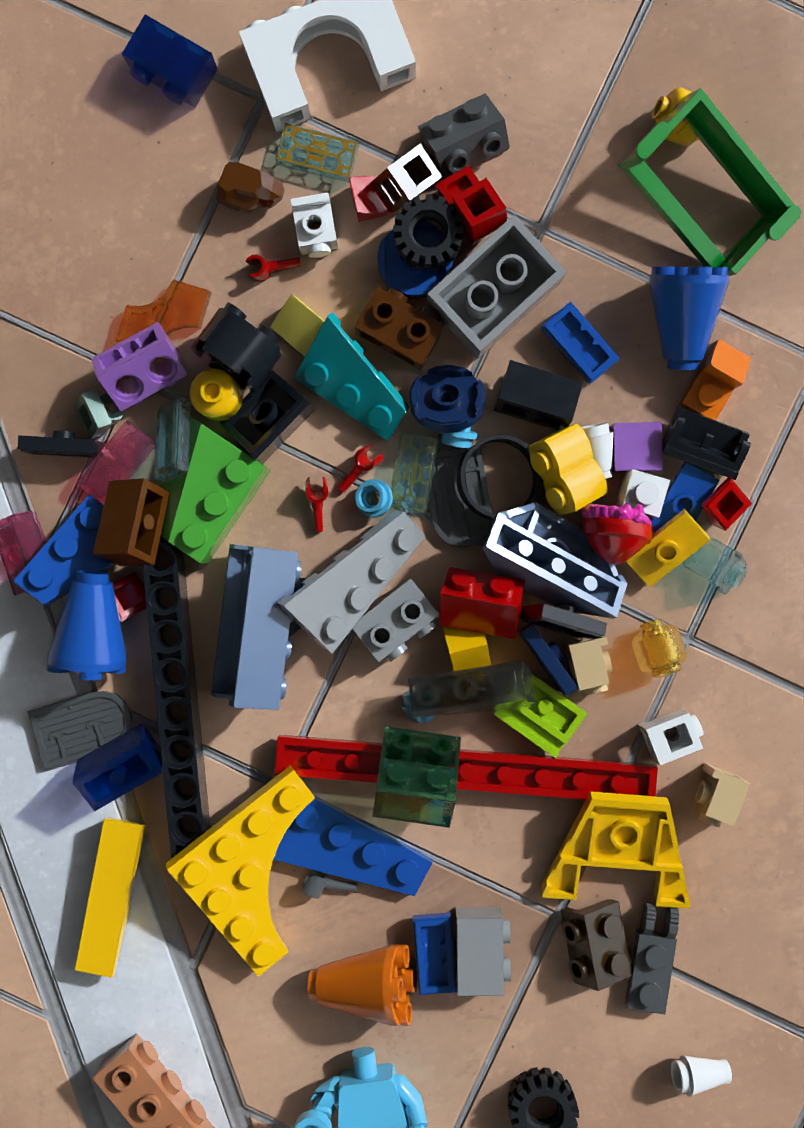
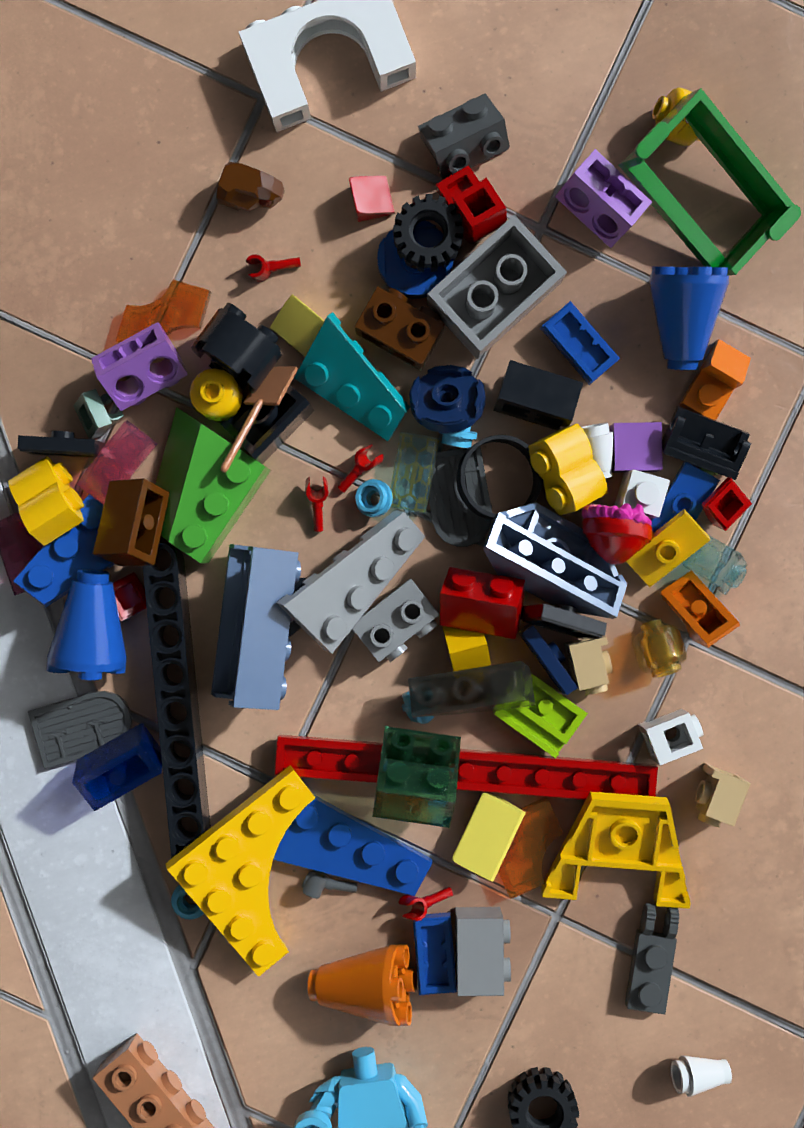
yellow slope [75,817,147,978] -> none
clear blue brick [122,14,218,108] -> none
clear light blue tile [154,397,191,482] -> none
clear light blue tile [276,123,359,183] -> none
white brick [290,193,338,258] -> none
brick [373,144,442,213] -> none
dark brown bracket [561,899,632,991] -> none
none -> yellow brick [8,456,84,546]
none -> medium azure plate [171,884,204,920]
none -> nougat piece [221,366,298,472]
none -> red hand [398,887,453,921]
none -> light yellow slope [452,792,526,881]
none -> clear orange tile [498,797,564,899]
none -> medium lavender brick [555,149,652,248]
none -> orange slope [660,570,740,648]

